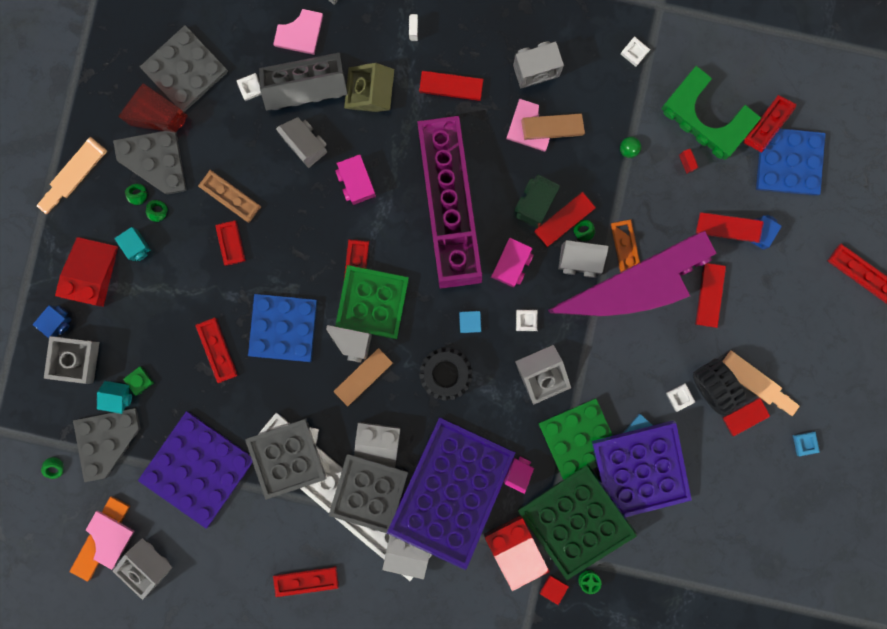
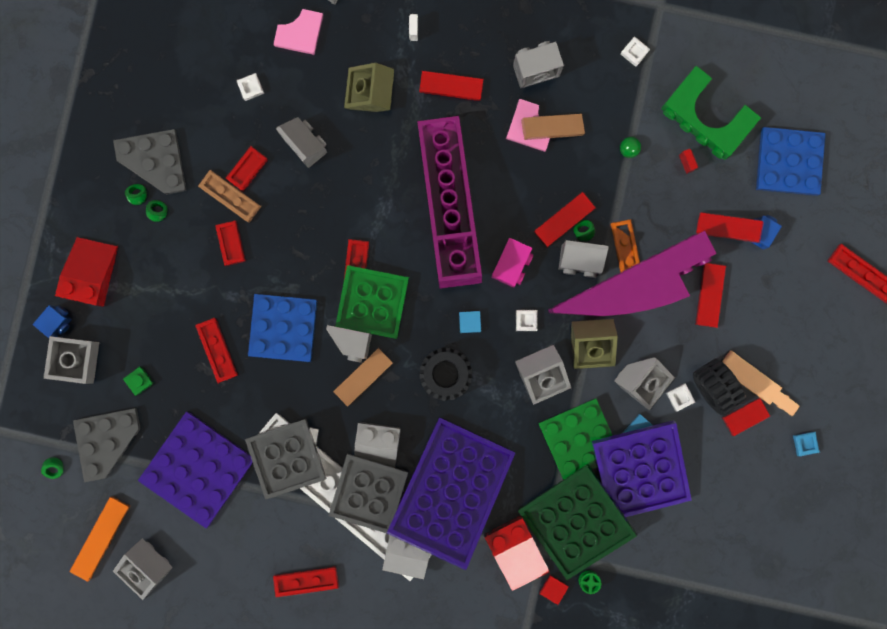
light nougat piece [37,137,107,215] -> none
bright pink tile [86,511,135,570] -> none
teal brick [97,381,132,414] -> none
teal brick [114,227,151,261] -> none
clear red slope [118,83,188,132] -> none
dark grey plate [140,25,228,113] -> none
dark grey slope [259,53,348,111] -> none
dark pink brick [335,155,376,205] -> none
dark pink slope [504,456,534,494] -> none
clear green piece [514,174,560,228] -> none
red tile [744,95,797,152] -> none
none -> red tile [226,146,268,192]
none -> olive slope [571,319,618,369]
none -> light grey slope [615,357,675,410]

